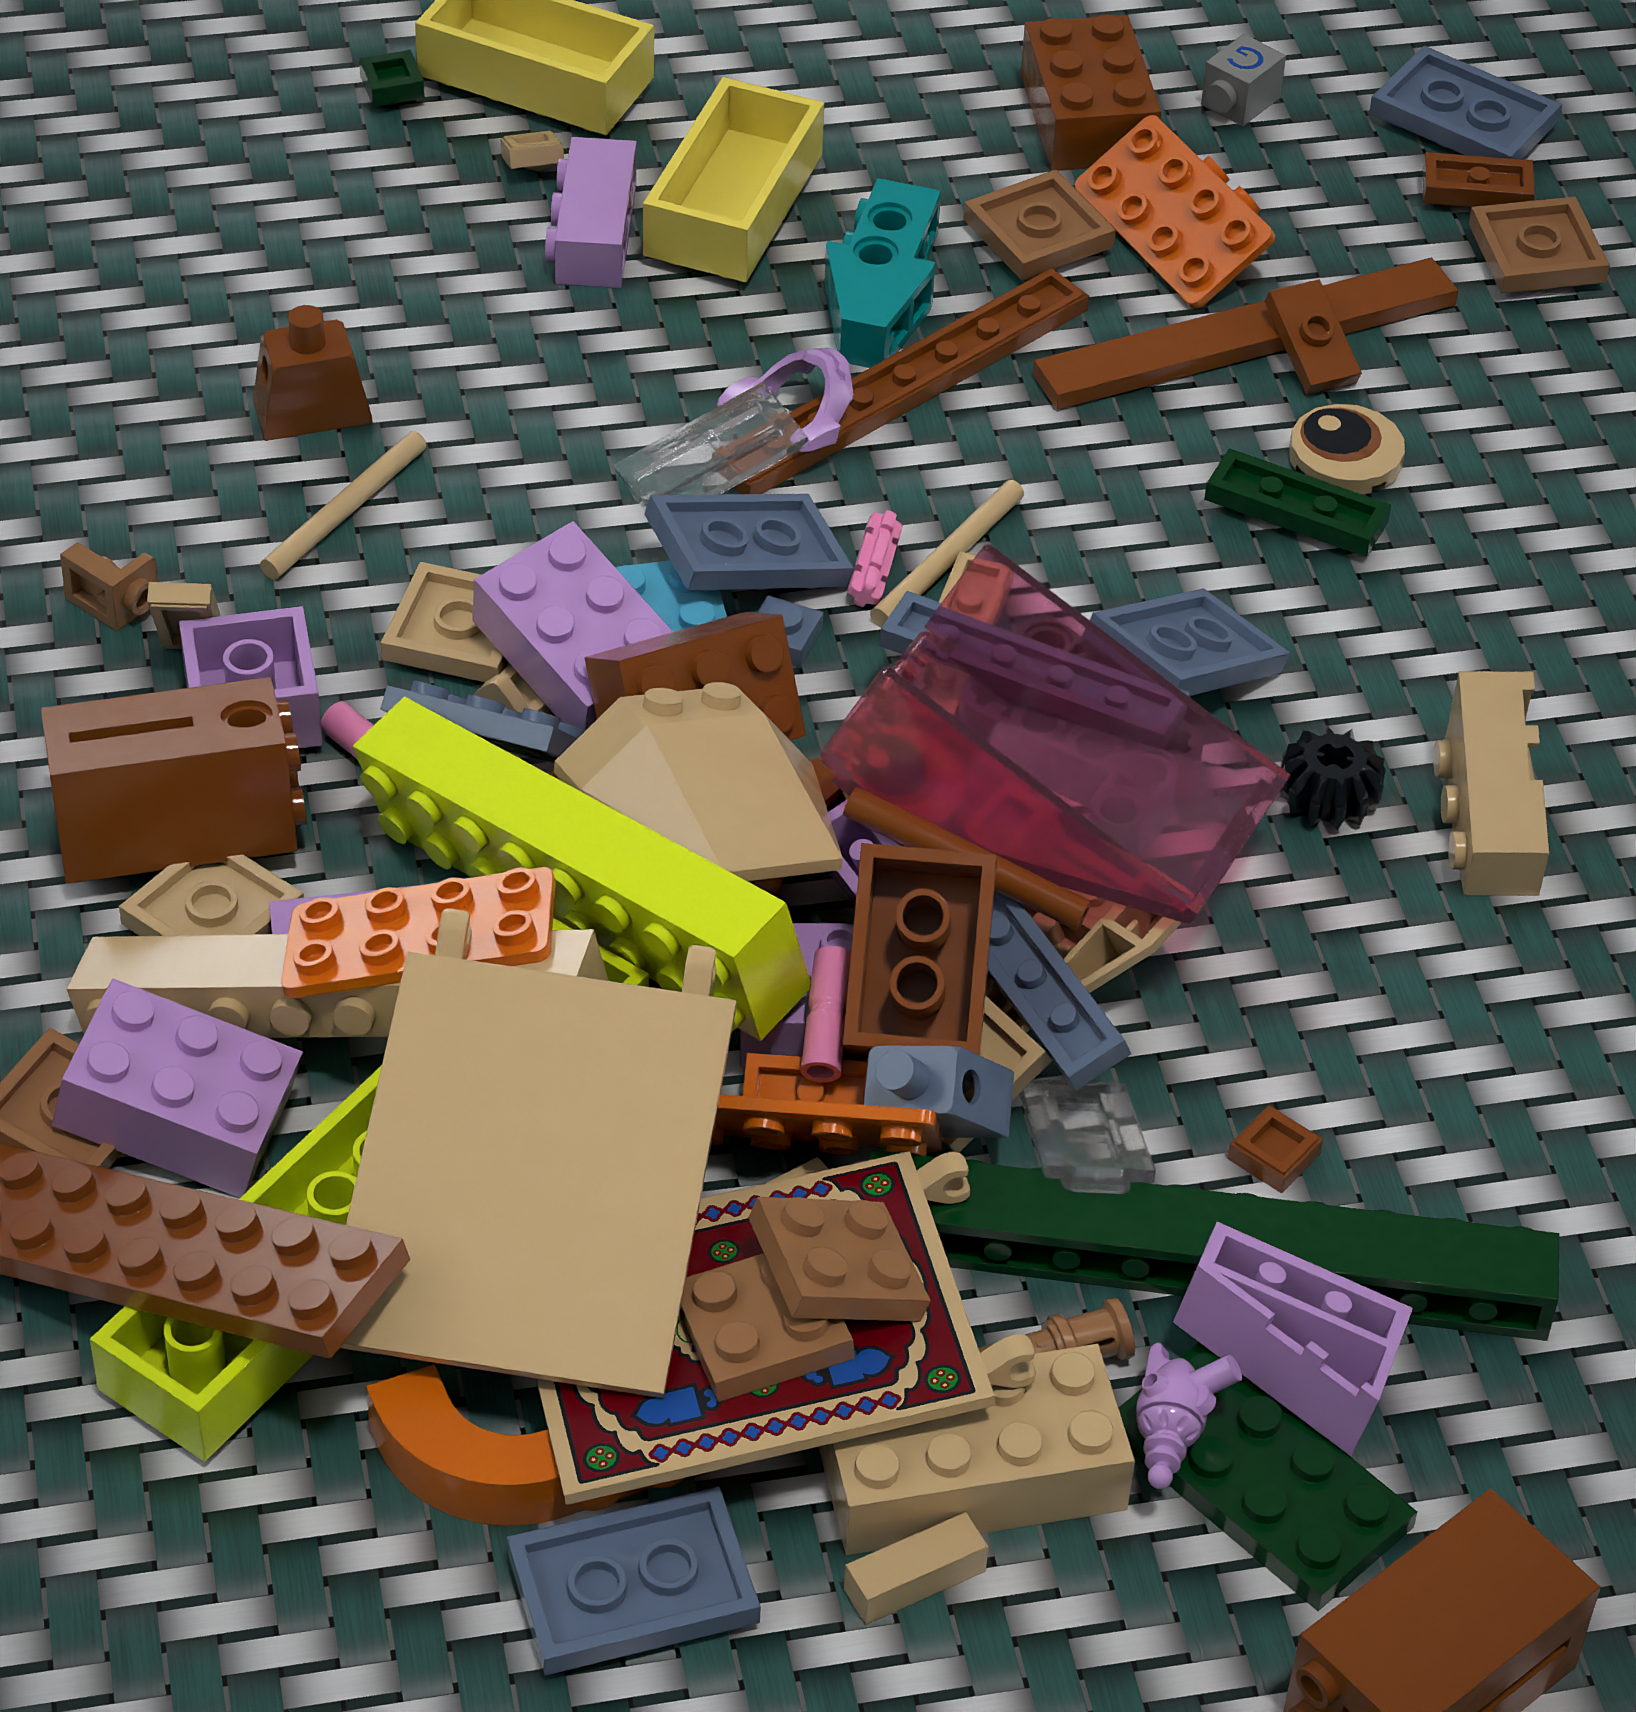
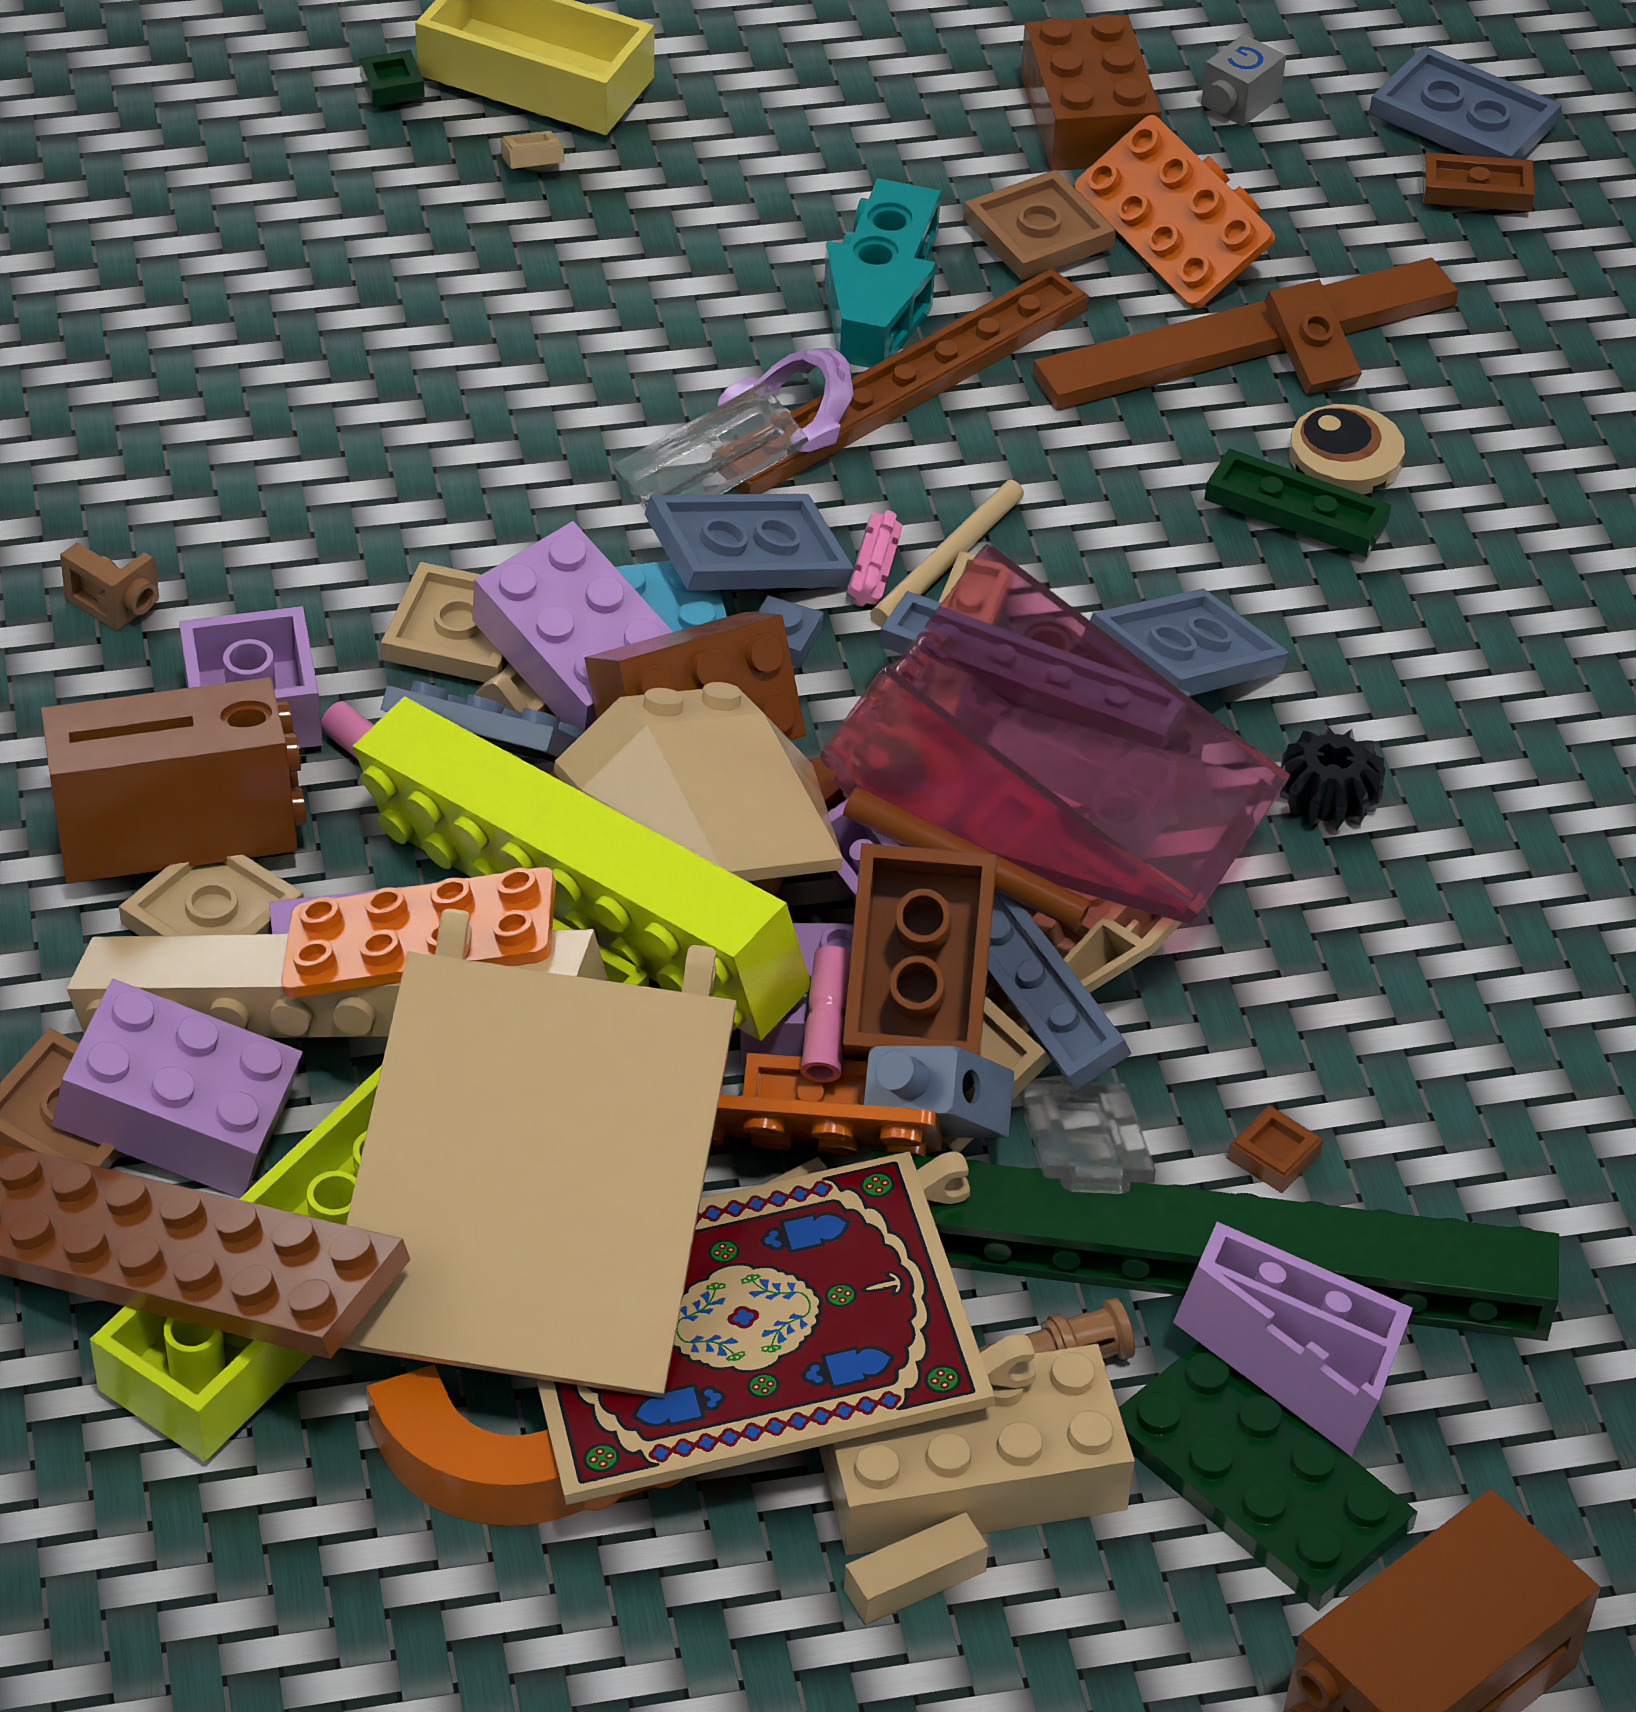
tan tile [147,582,221,649] -> none
dark orange torso [253,305,373,441] -> none
tan bar [260,431,427,580] -> none
sand blue plate [507,1487,761,1676] -> none
lavender brick [545,137,637,288] -> none
light yellow piece [643,77,824,282] -> none
medium nougat plate [680,1253,855,1402] -> none
medium nougat plate [748,1197,931,1321] -> none
lavender piece [1136,1343,1242,1489] -> none
tan wedge [1433,671,1549,896] -> none
medium nougat plate [1469,196,1610,293] -> none

